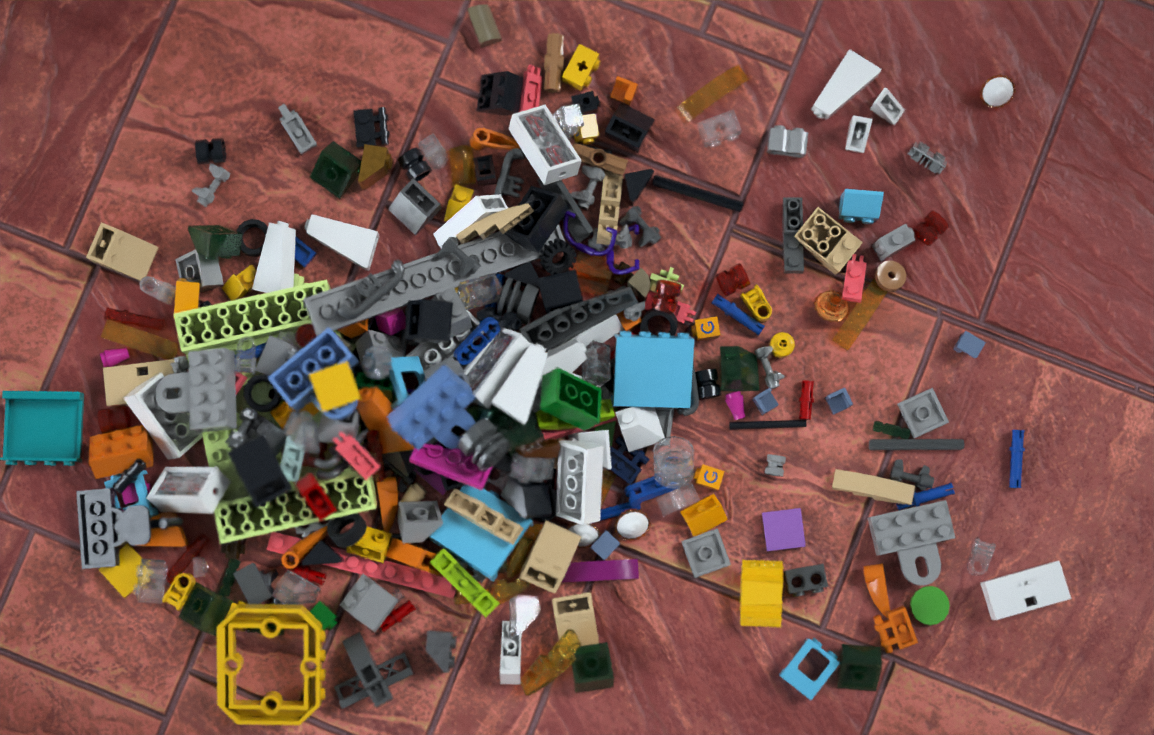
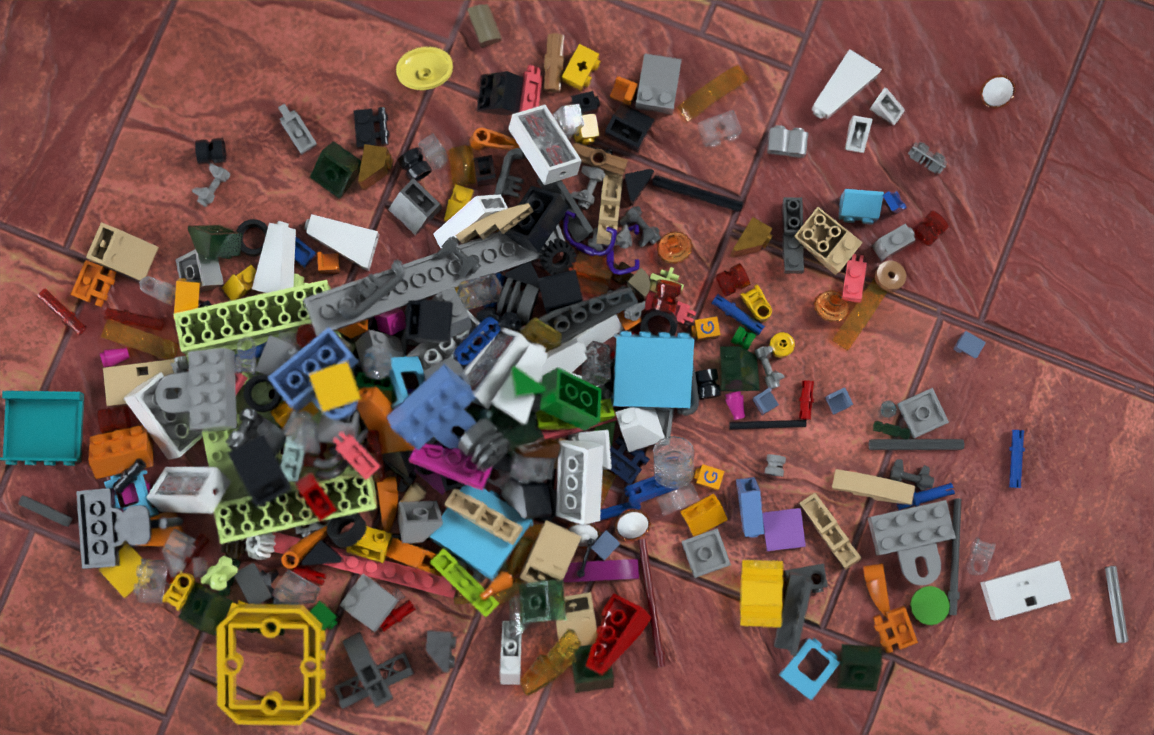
none -> dark grey beam [18,495,73,527]
none -> clear red pin [37,289,87,336]
none -> orange plate [70,260,117,308]
none -> clear slope [162,529,196,577]
none -> yellowish green hips [201,556,238,590]
none -> white gear [244,532,276,560]
none -> orange panel [317,252,340,274]
none -> light yellow dish [396,47,453,90]
none -> orange cone [480,571,513,601]
none -> green slope [511,366,546,398]
none -> clear green slope [519,580,566,624]
none -> clear yellow slope [520,318,562,351]
none -> black hinge [577,538,595,577]
none -> red wedge [586,593,652,675]
none -> light grey slope [635,53,682,115]
none -> dark red bar [638,539,665,667]
none -> clear orange piece [656,231,693,264]
none -> pearl gold slope [730,217,773,258]
none -> green wheel [731,326,756,351]
none -> medium blue slope [736,477,764,538]
none -> dark grey fence [774,572,813,656]
none -> tan slope [799,493,861,570]
none -> clear light blue hinge [880,400,896,418]
none -> blue plate [883,191,907,213]
none -> dark grey bar [948,498,962,615]
none -> light grey axle [1105,566,1128,643]

